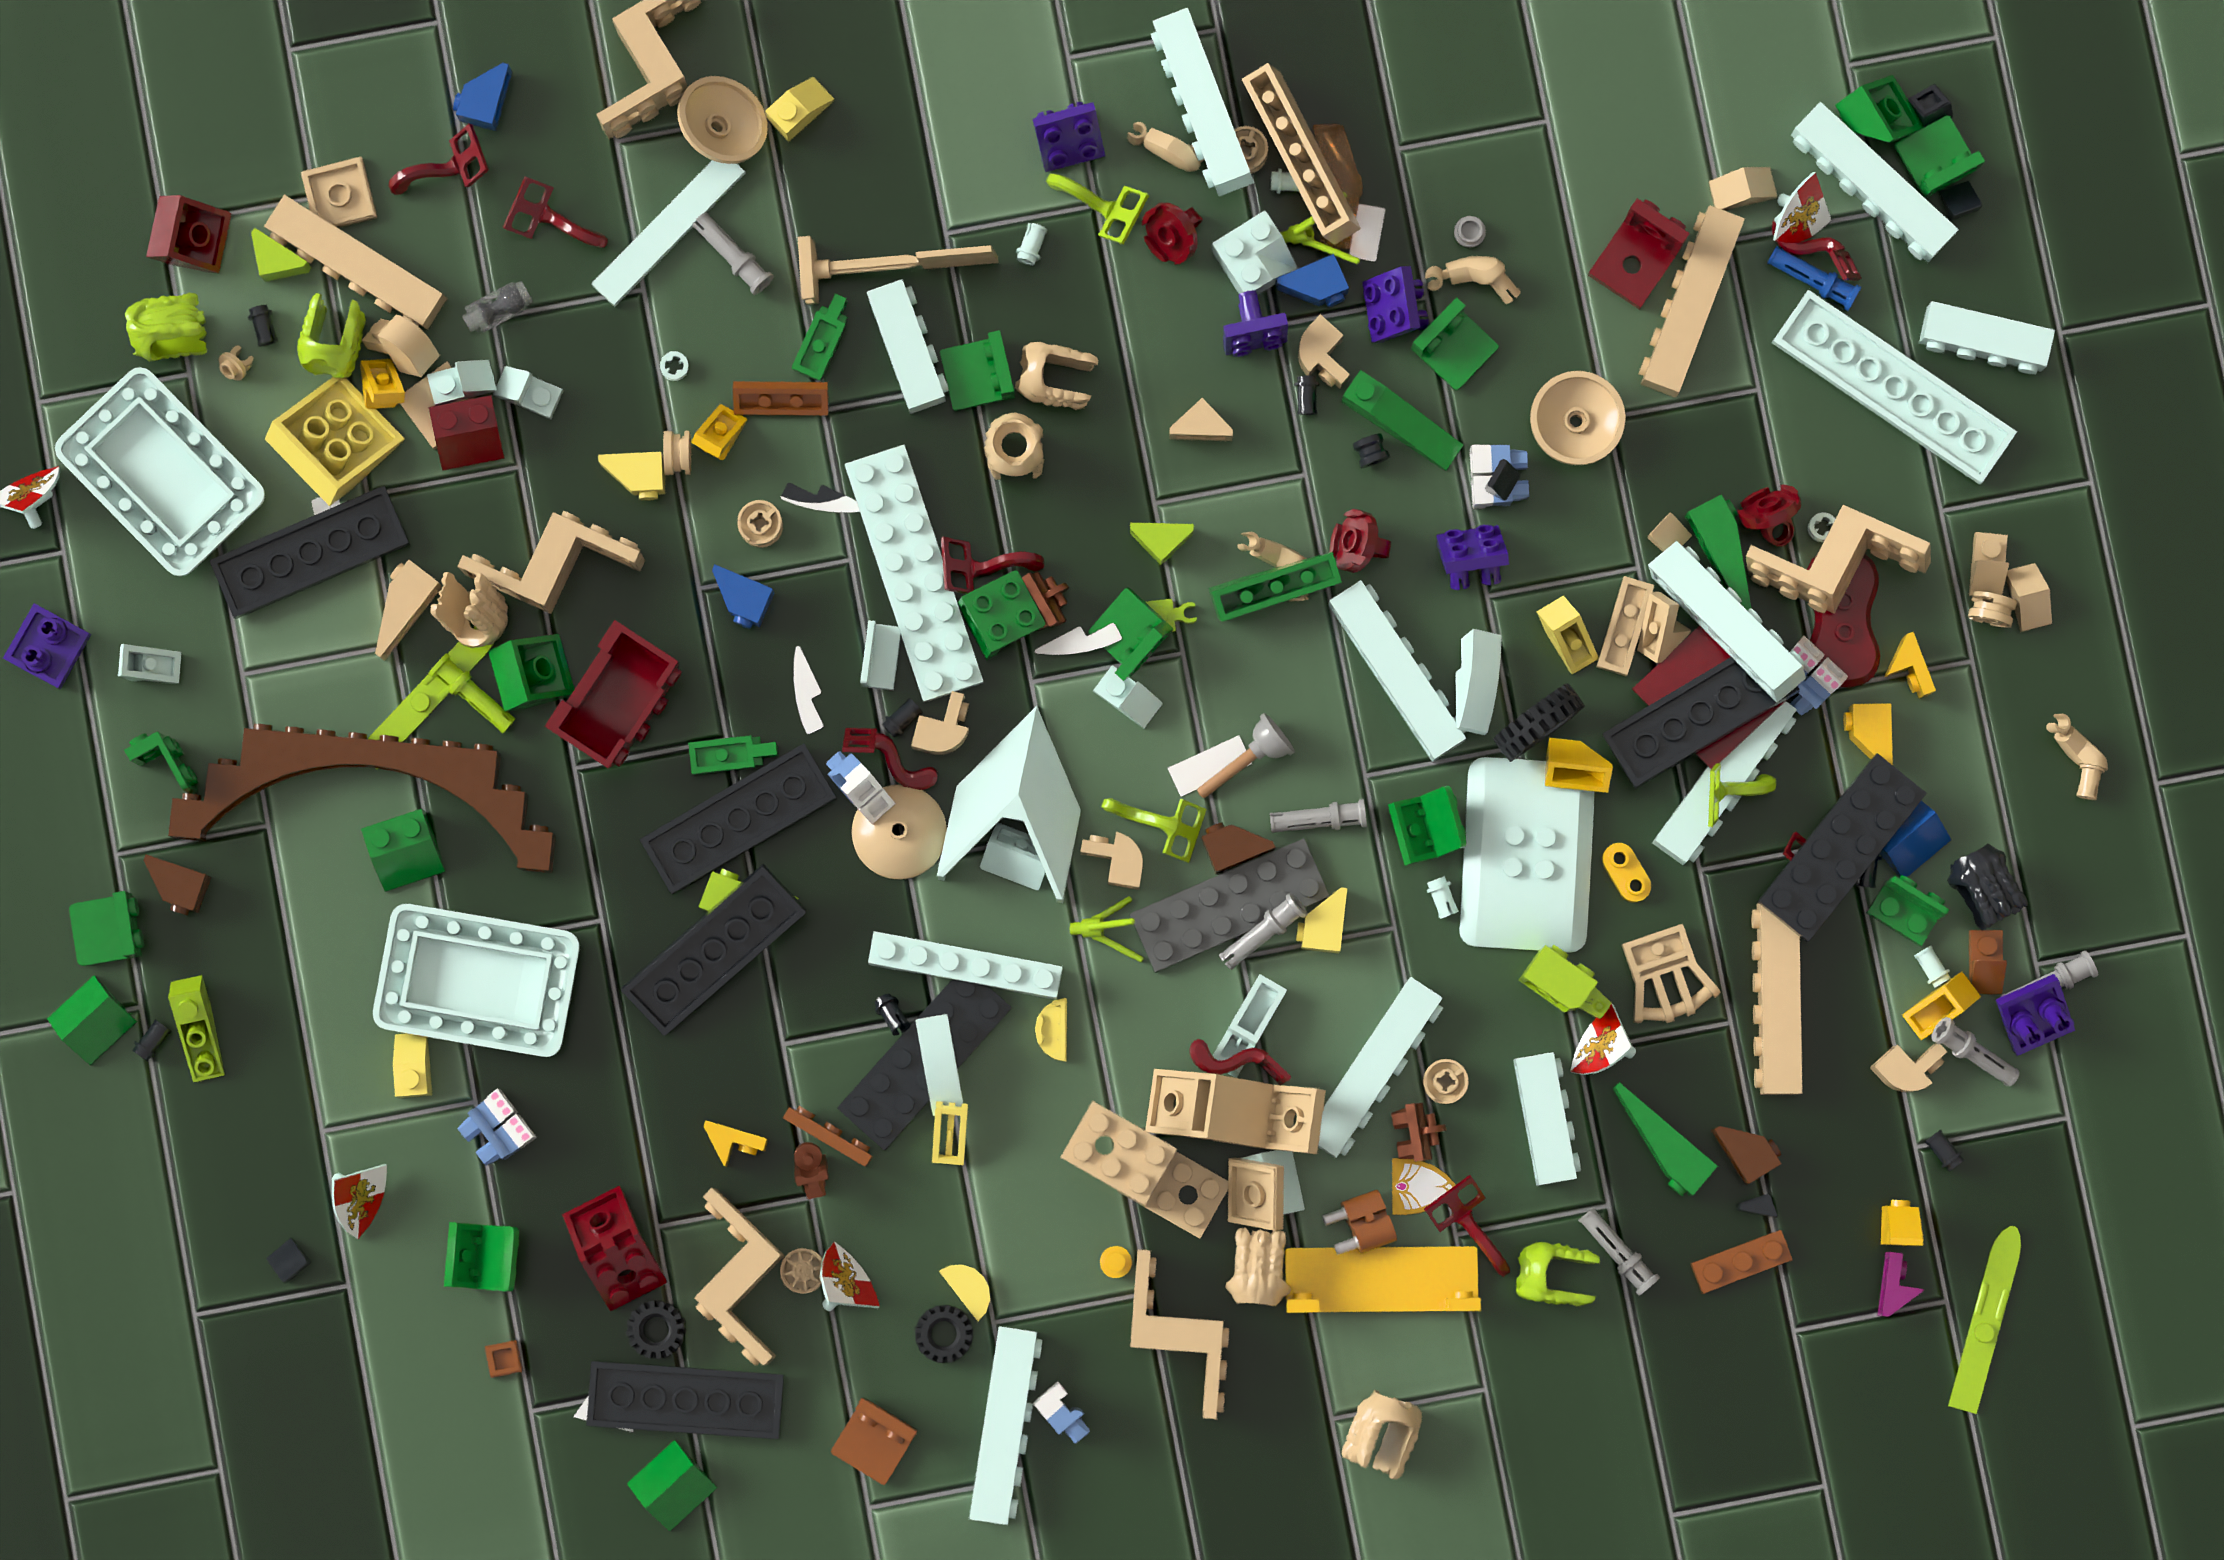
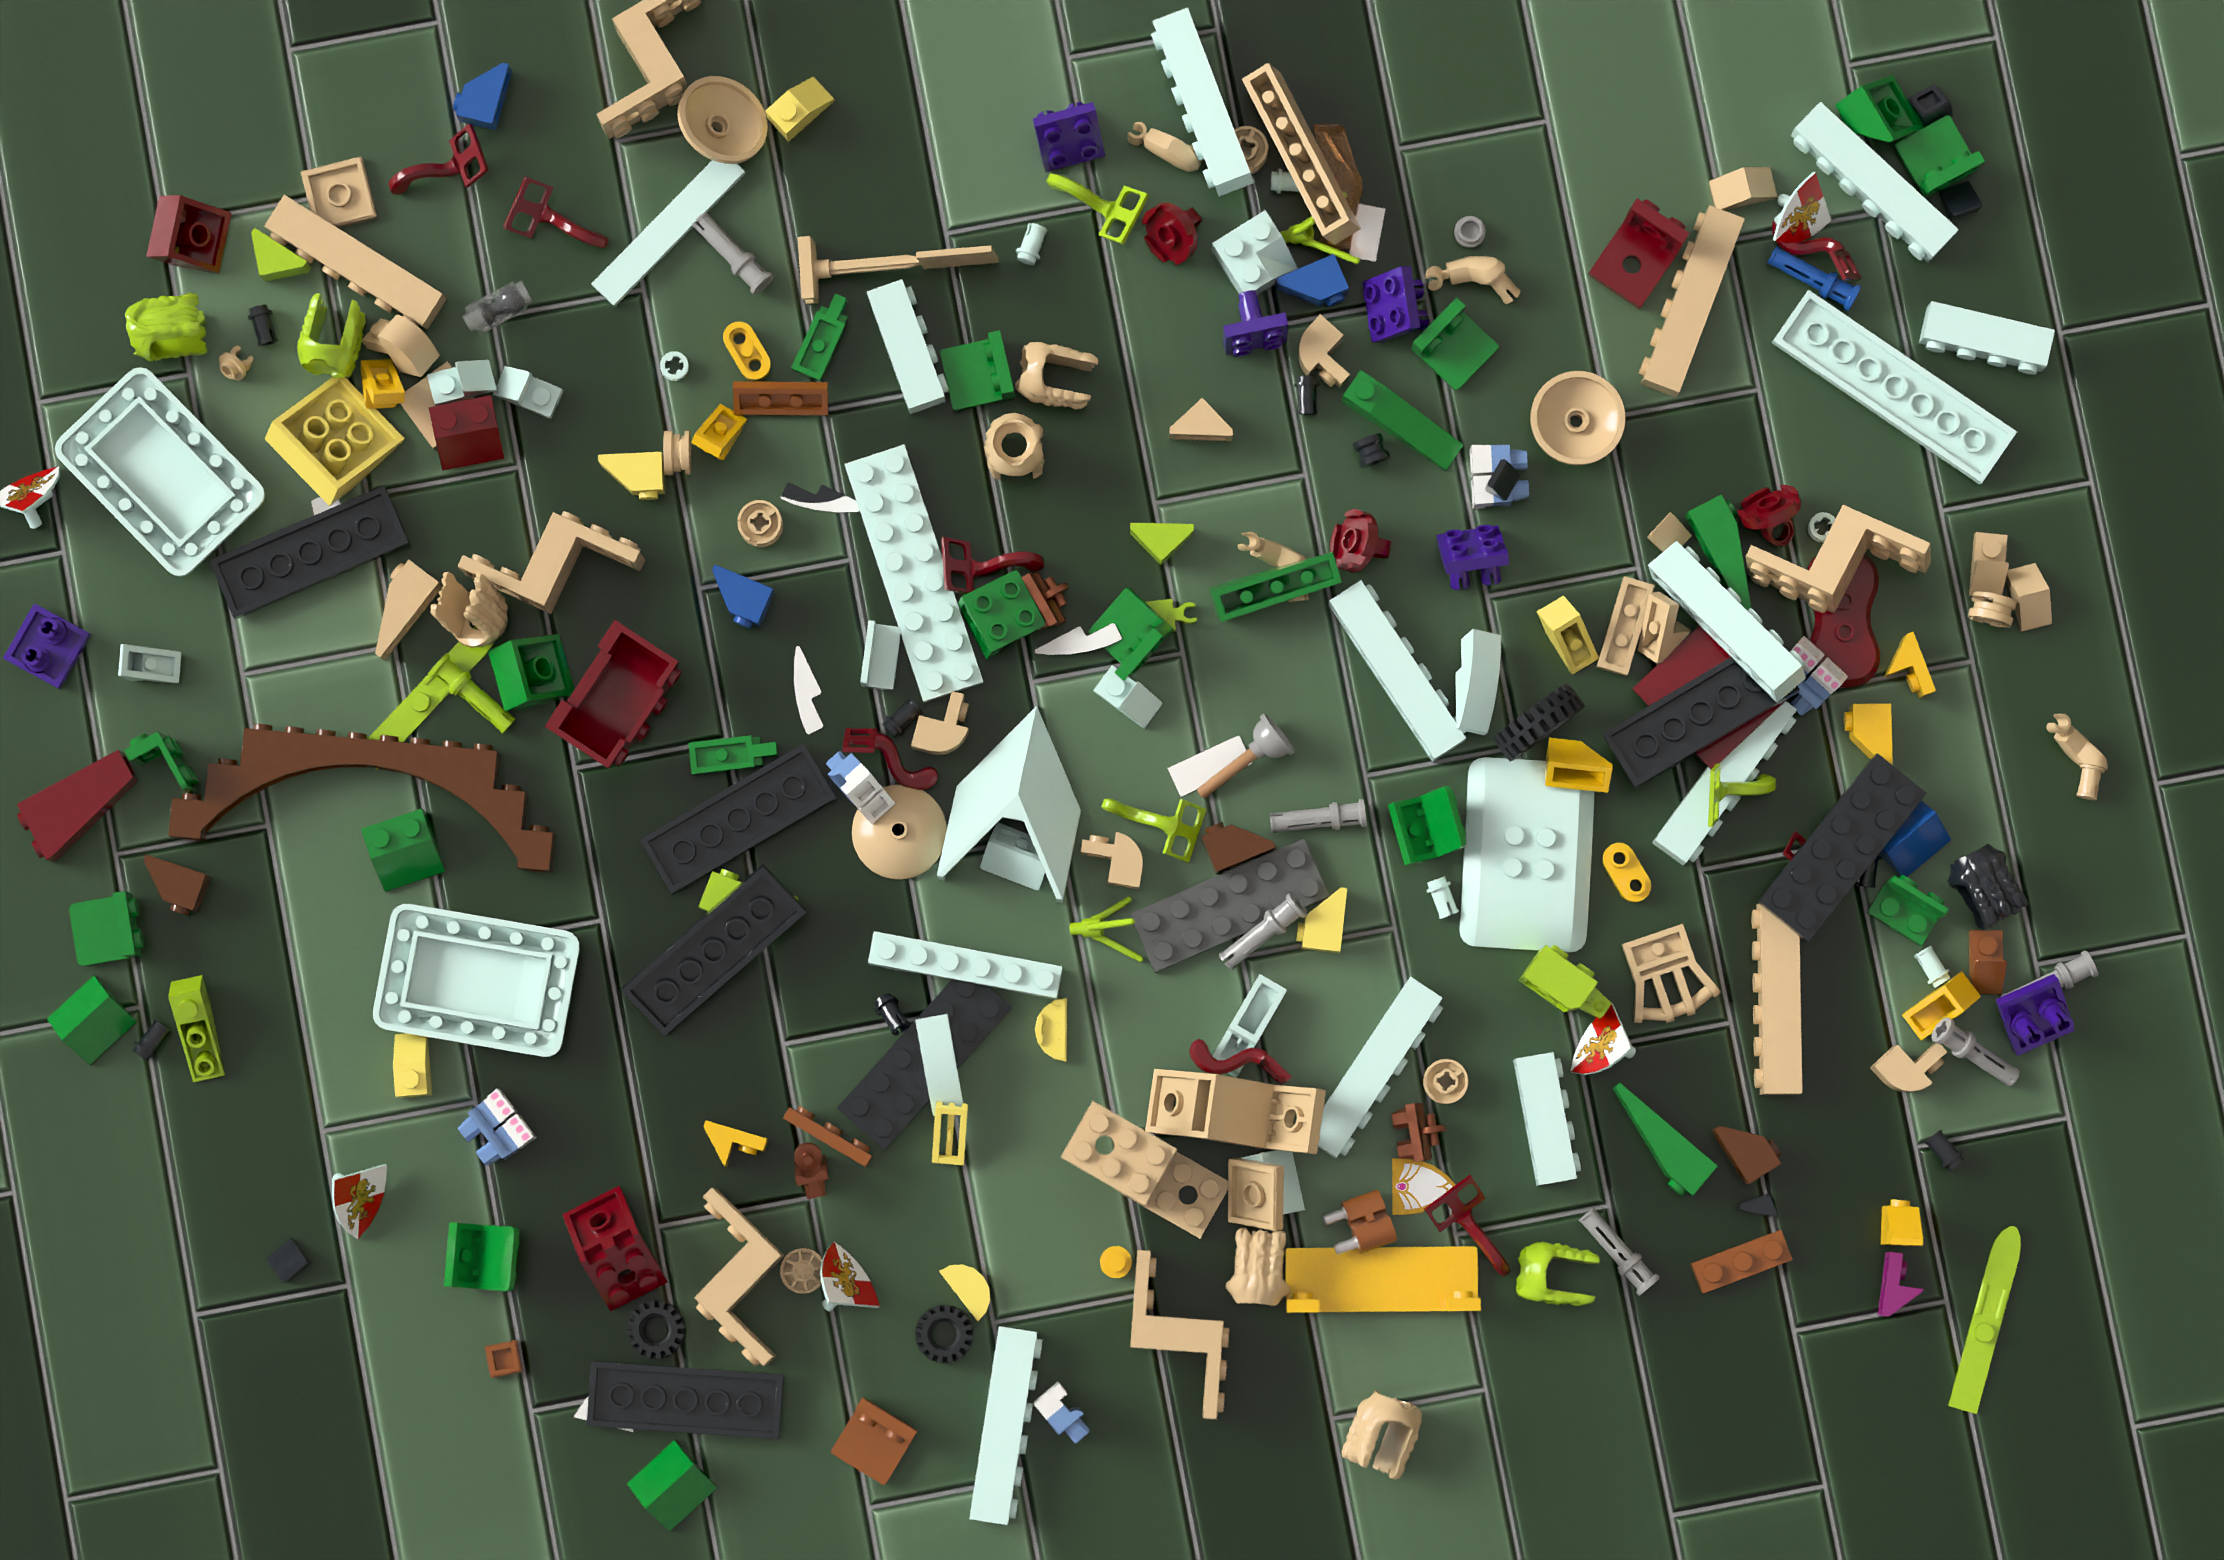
none -> dark red slope [17,750,139,862]
none -> yellow plate [723,322,771,382]

